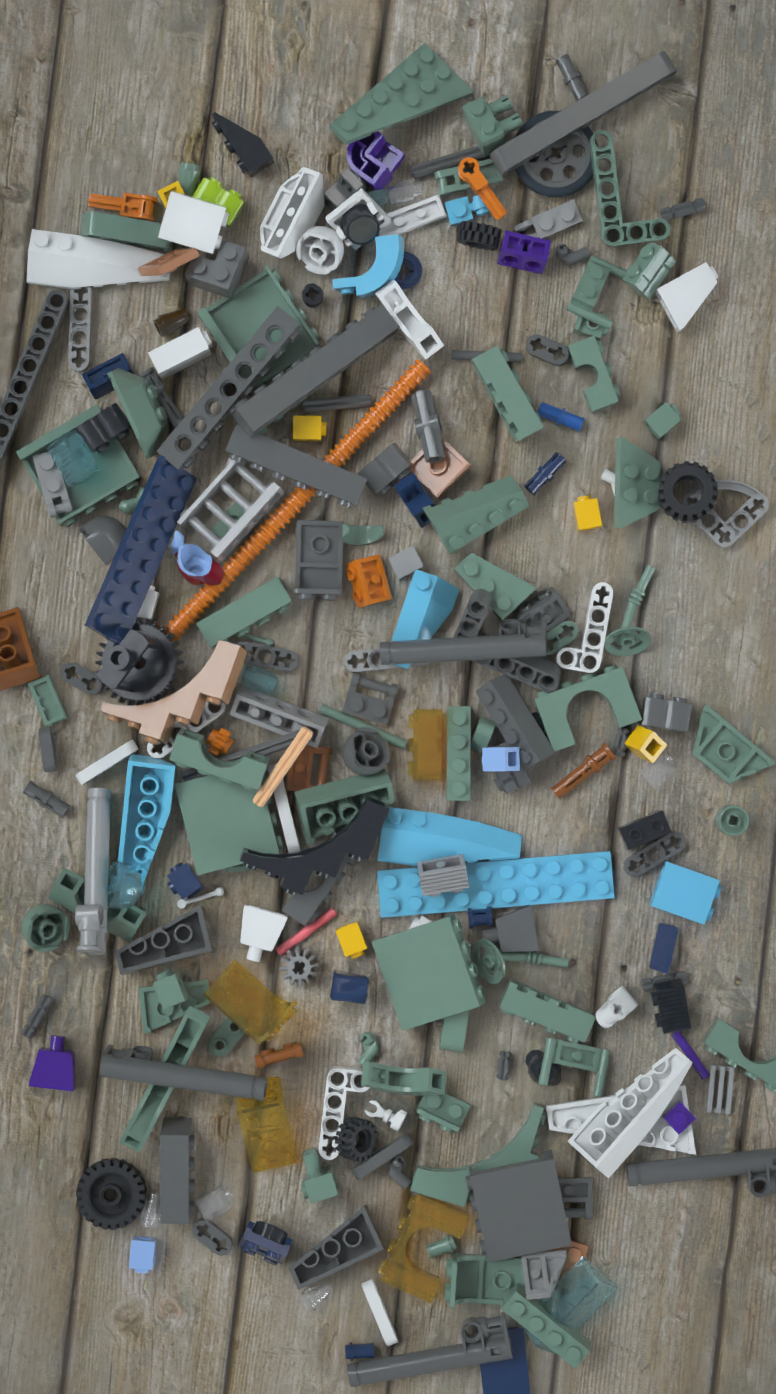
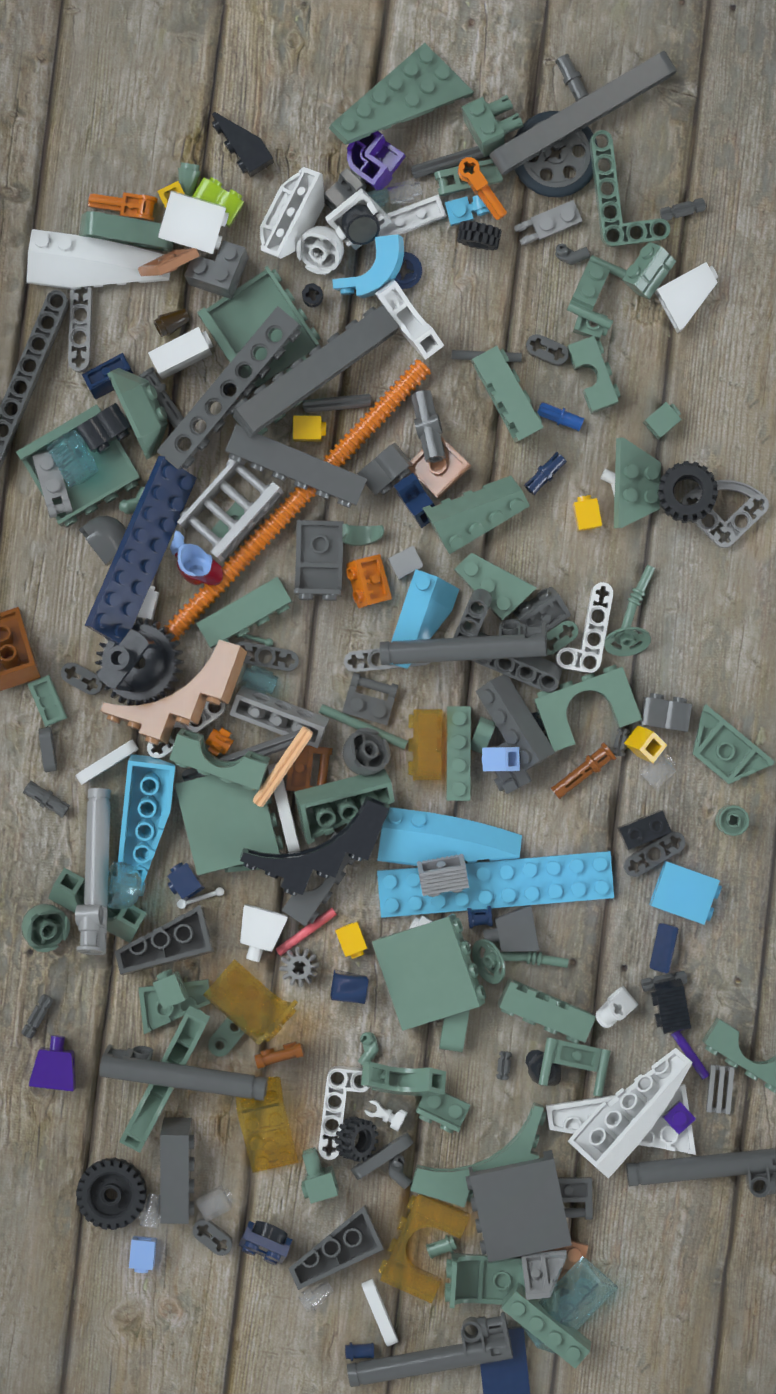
dark purple brick [497,230,551,274] -> none

